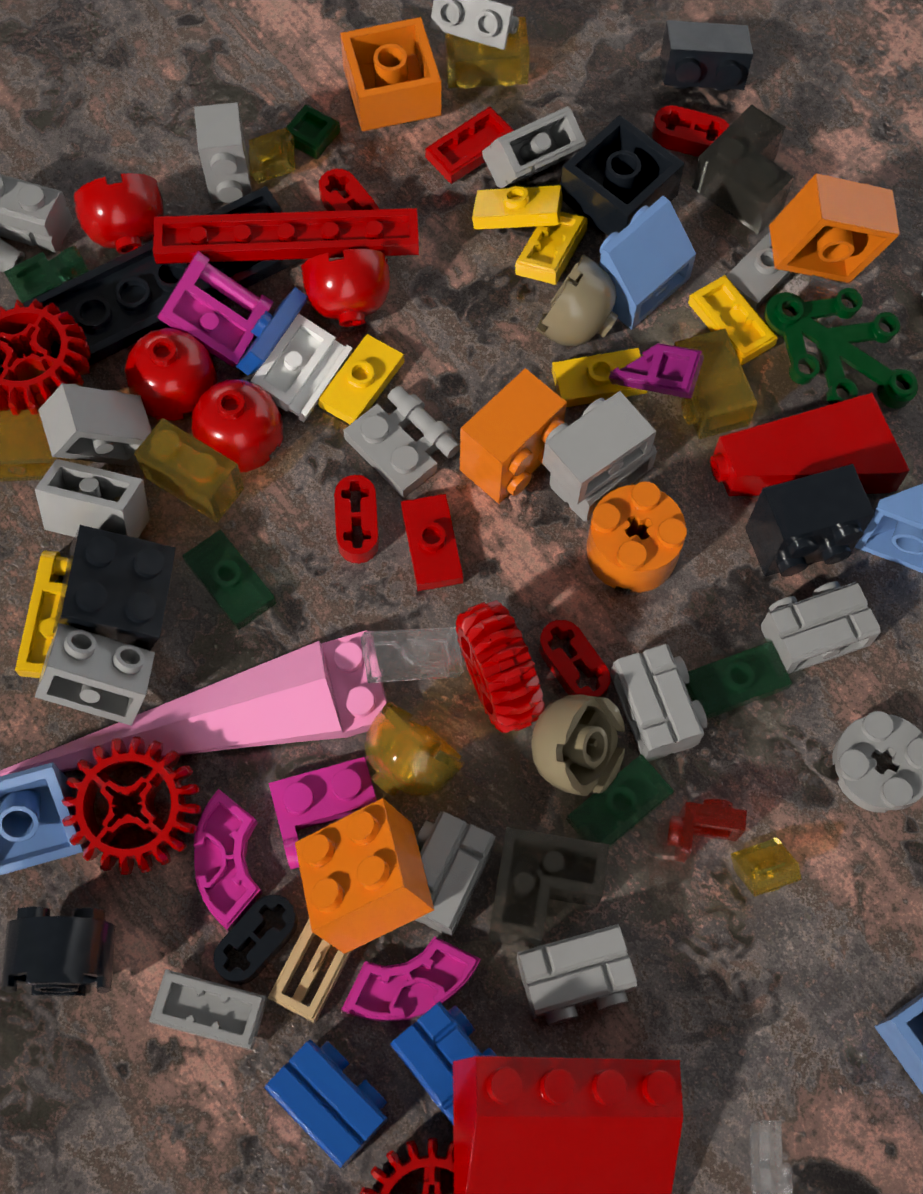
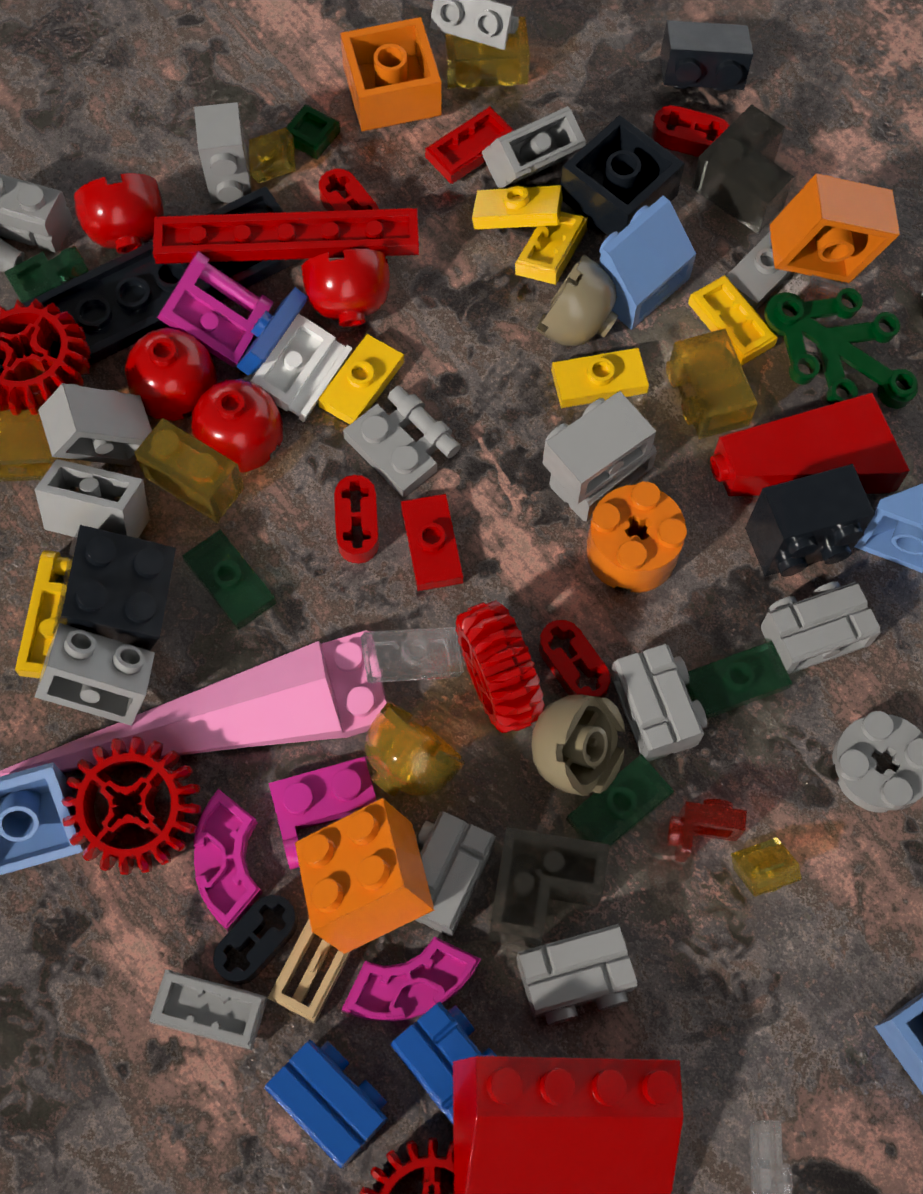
black brick [1,907,115,997] -> none
orange brick [460,368,567,504] -> none
magenta tile [609,343,704,399] -> none

